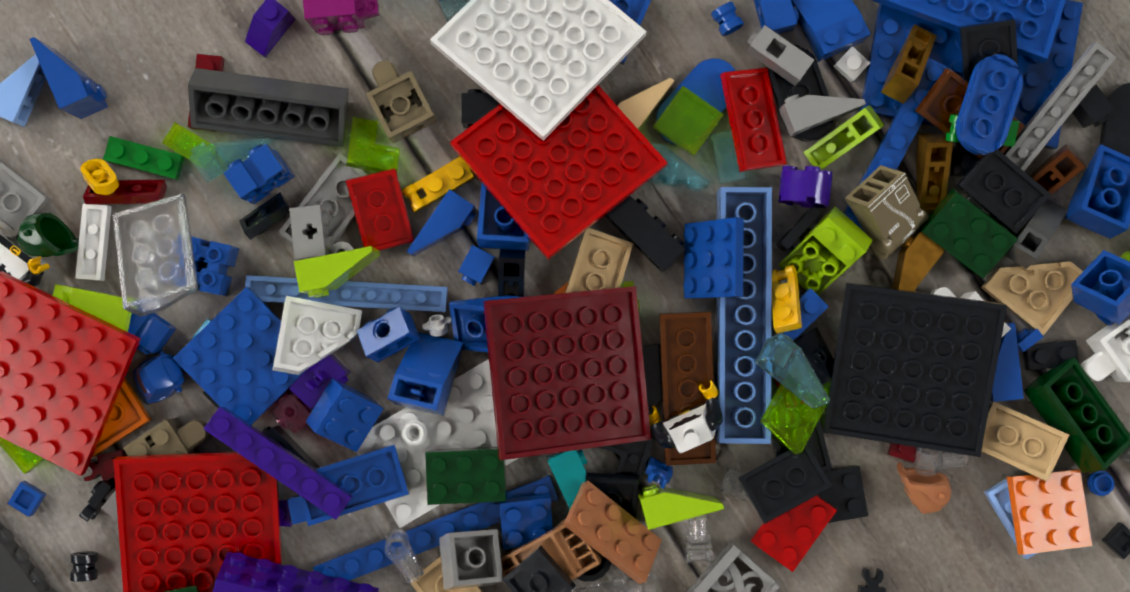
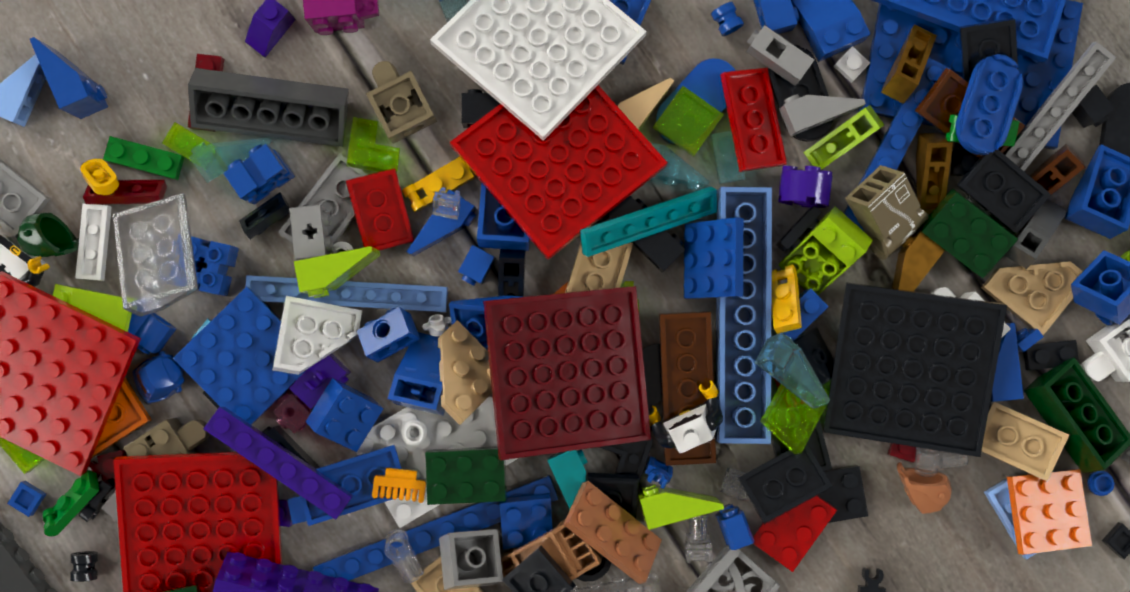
none -> green plate [42,470,99,537]
none -> light orange piece [372,468,426,503]
none -> clear tile [433,187,461,220]
none -> tan plate [438,320,492,425]
none -> teal plate [580,186,717,257]
none -> blue brick [715,504,754,550]

